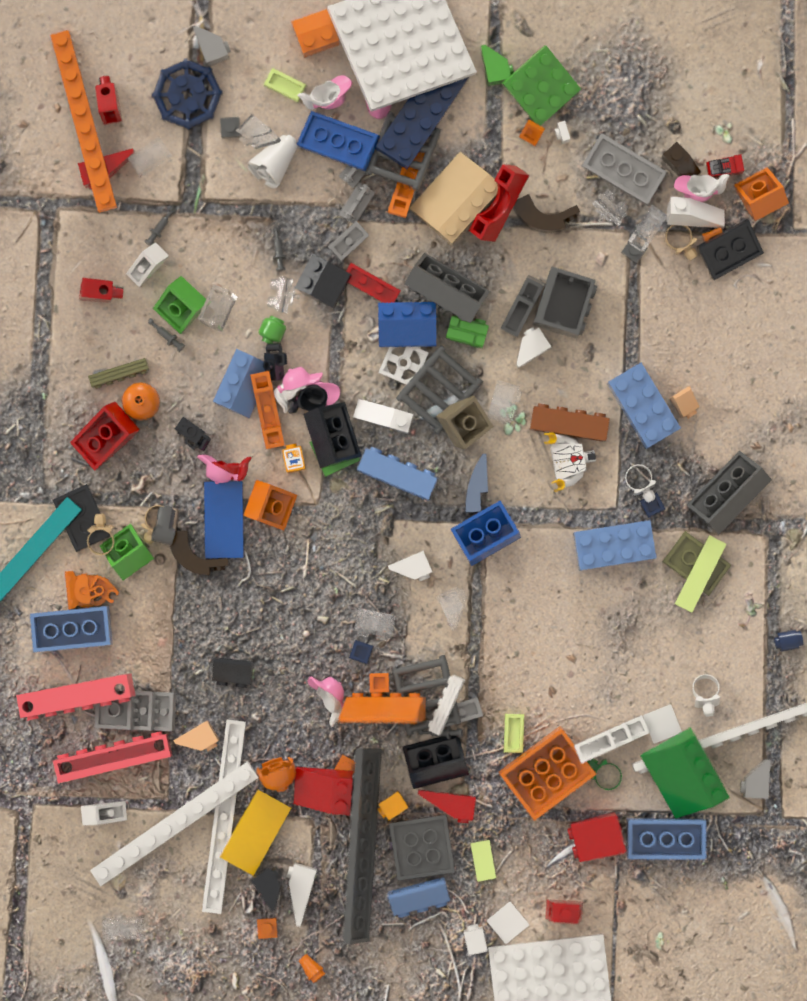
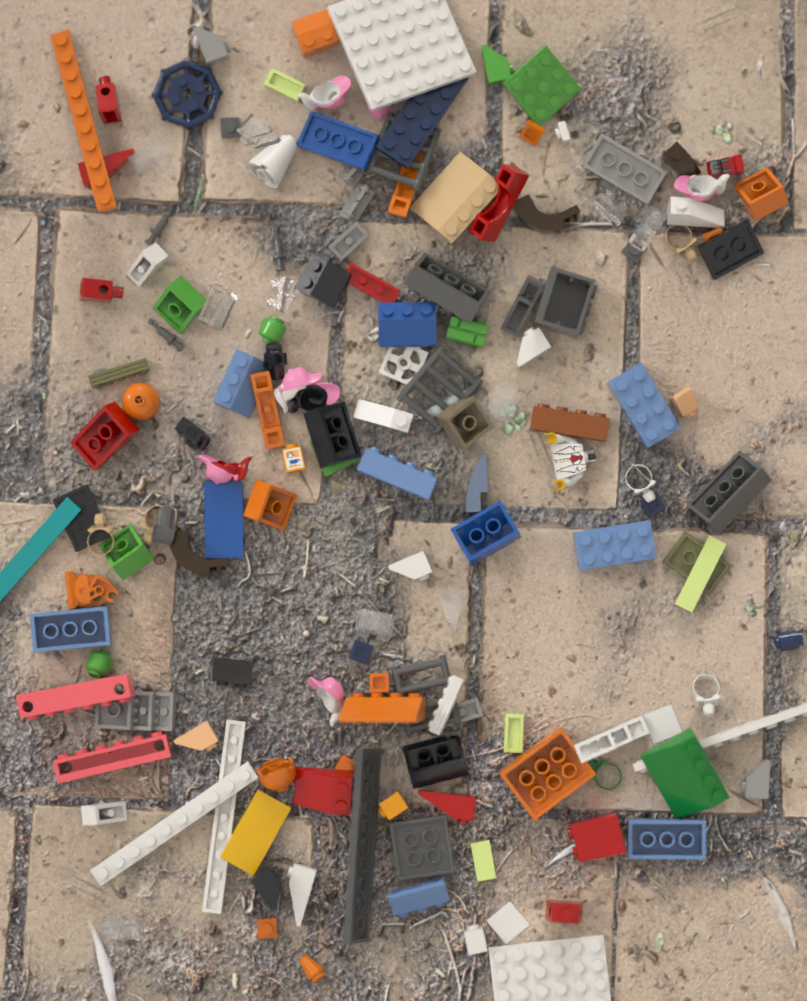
none -> bright green head [86,649,114,679]

